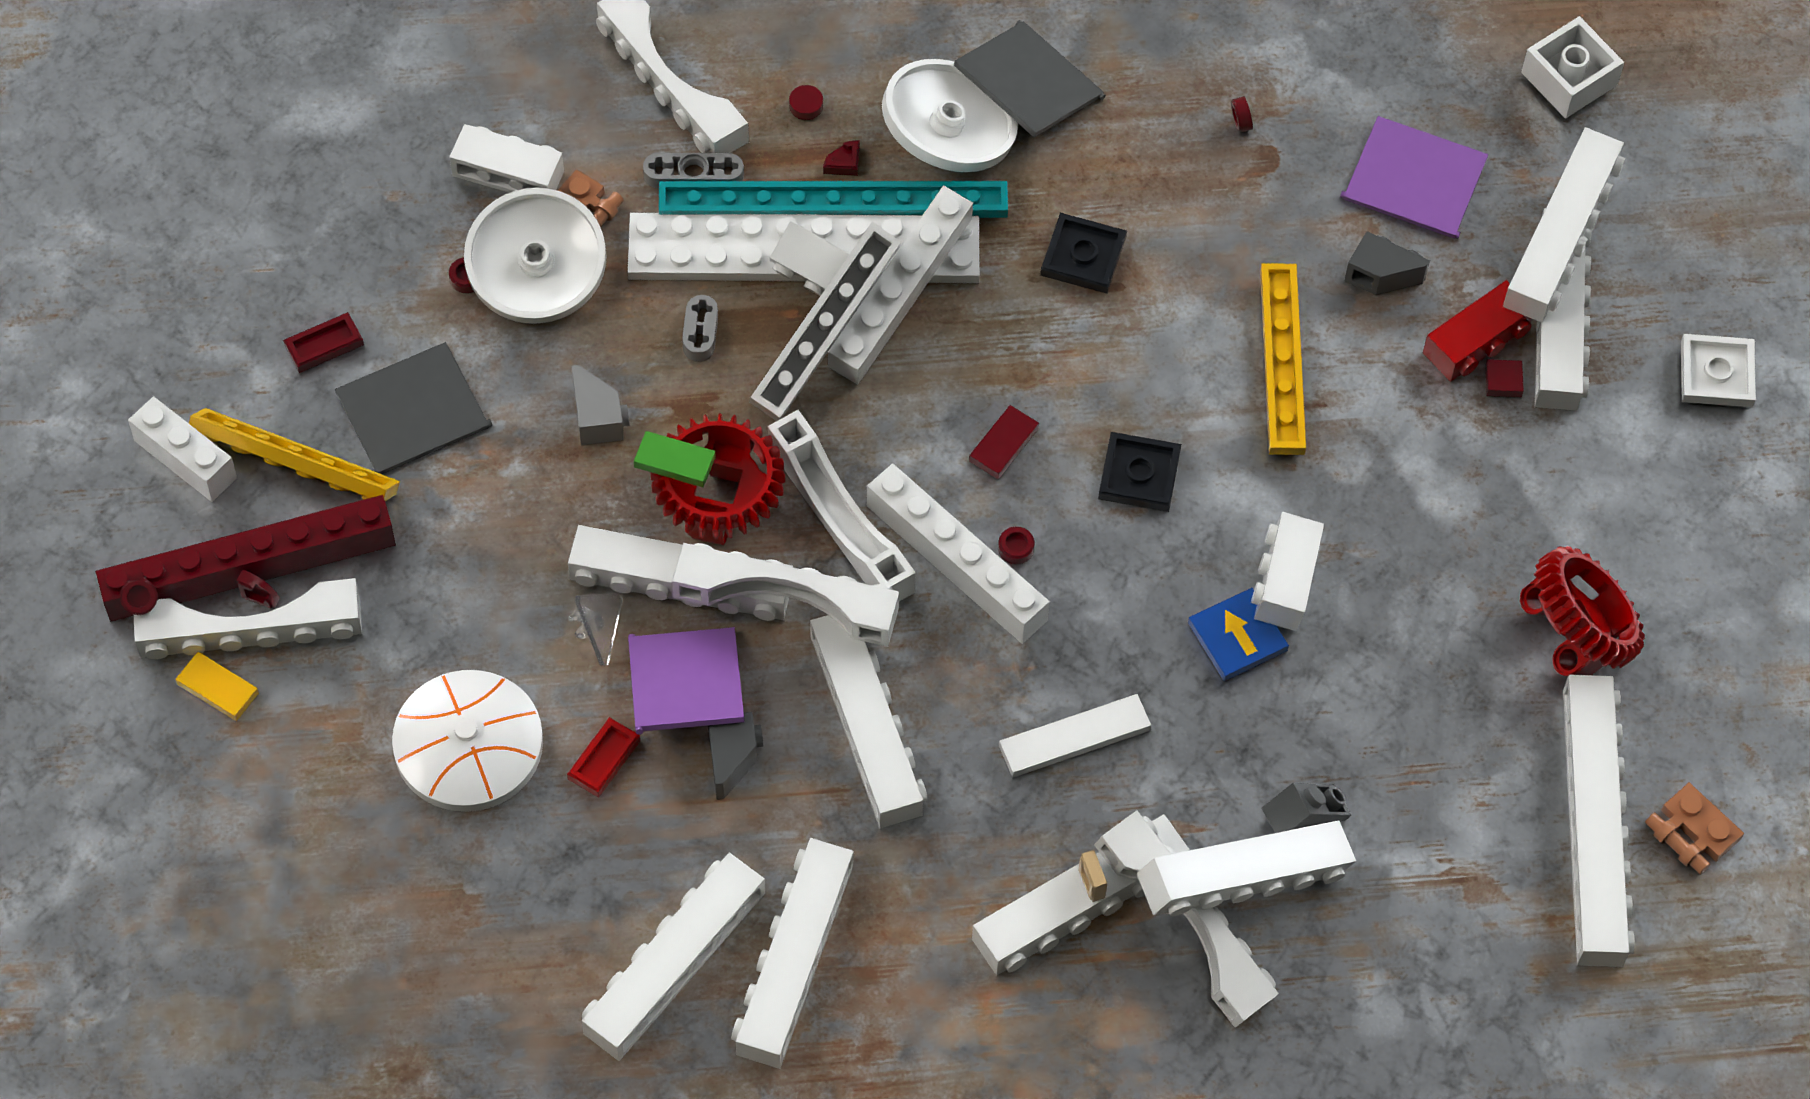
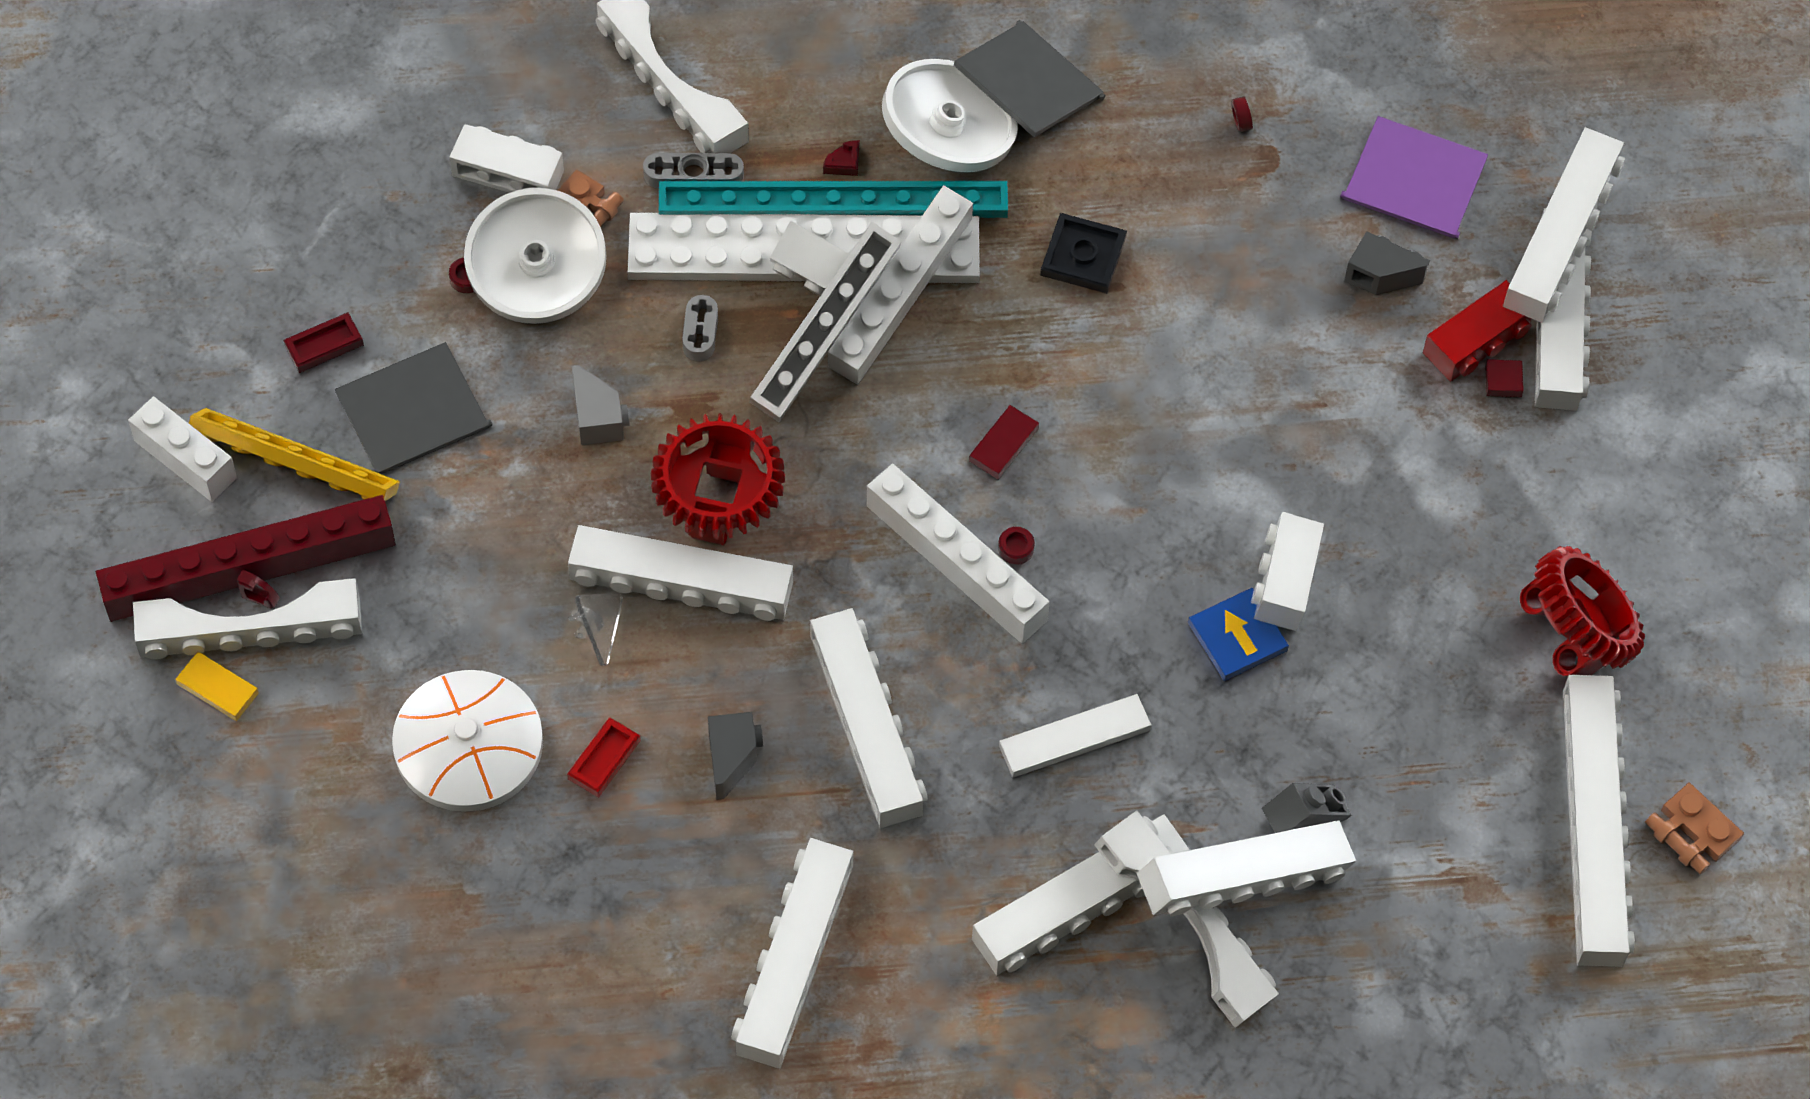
dark red tile [120,578,158,615] -> none
white brick [581,852,765,1061] -> none
medium lavender piece [628,627,744,734] -> none
bright green tile [634,431,716,488] -> none
white arch [672,543,899,647] -> none
white arch [767,410,916,601] -> none
dark red tile [789,85,823,120] -> none
tan tile [1078,850,1107,902] -> none
black tile [1098,432,1182,512] -> none
yellow plate [1260,263,1306,455] -> none
white brick [1521,16,1624,119] -> none
white plate [1681,334,1756,407] -> none

